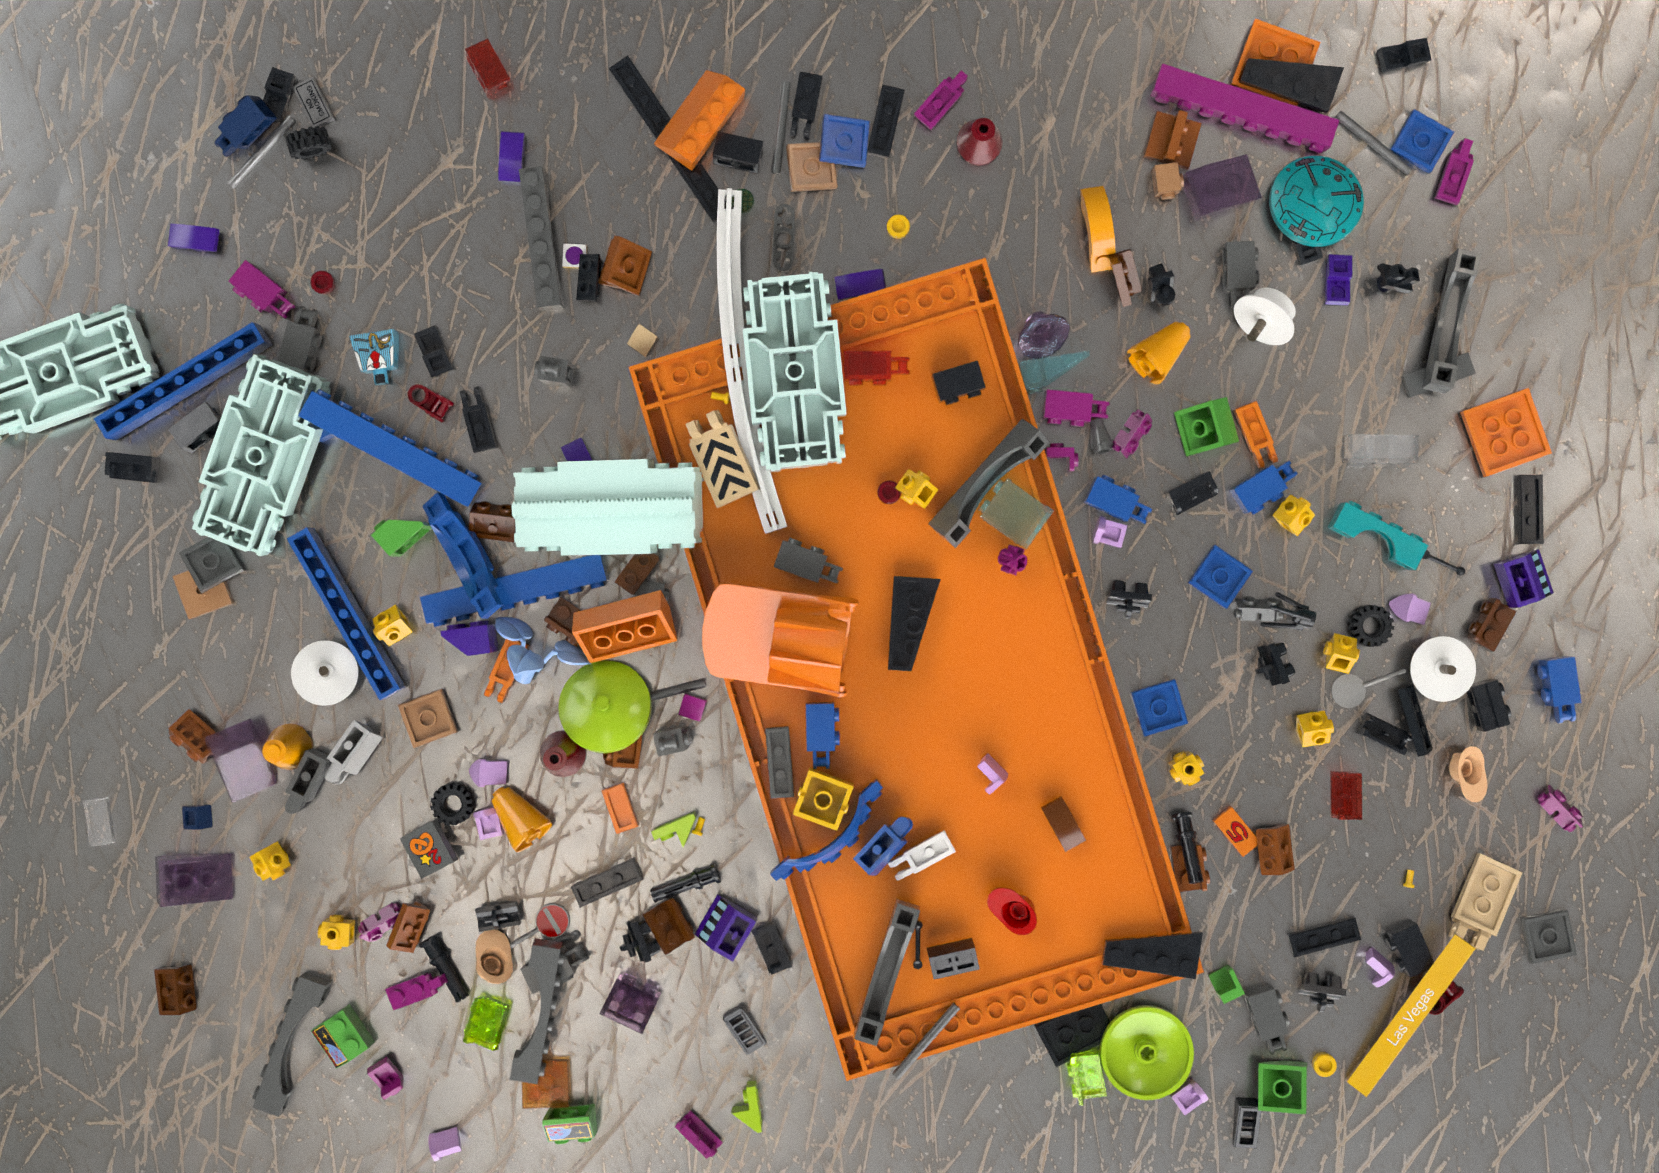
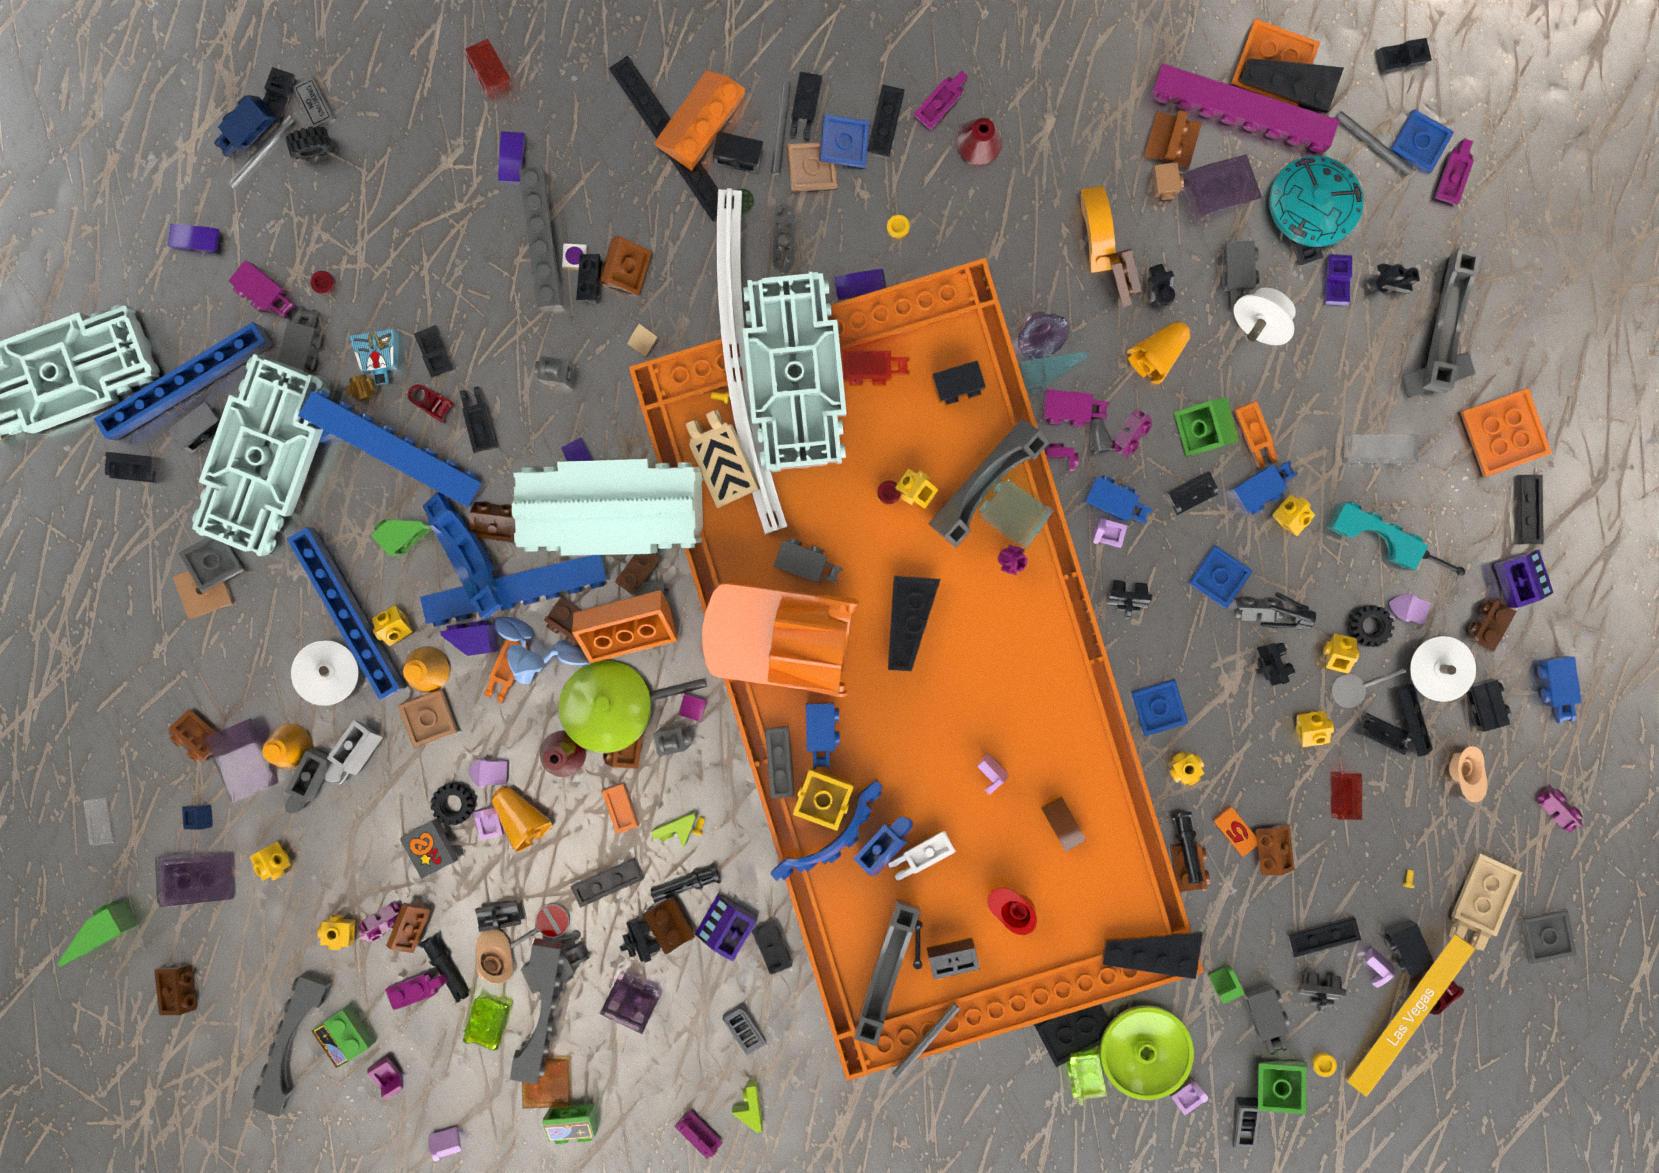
none -> bright green slope [57,901,138,967]
none -> pearl gold gear [345,374,377,402]
none -> light orange cone [403,647,450,693]

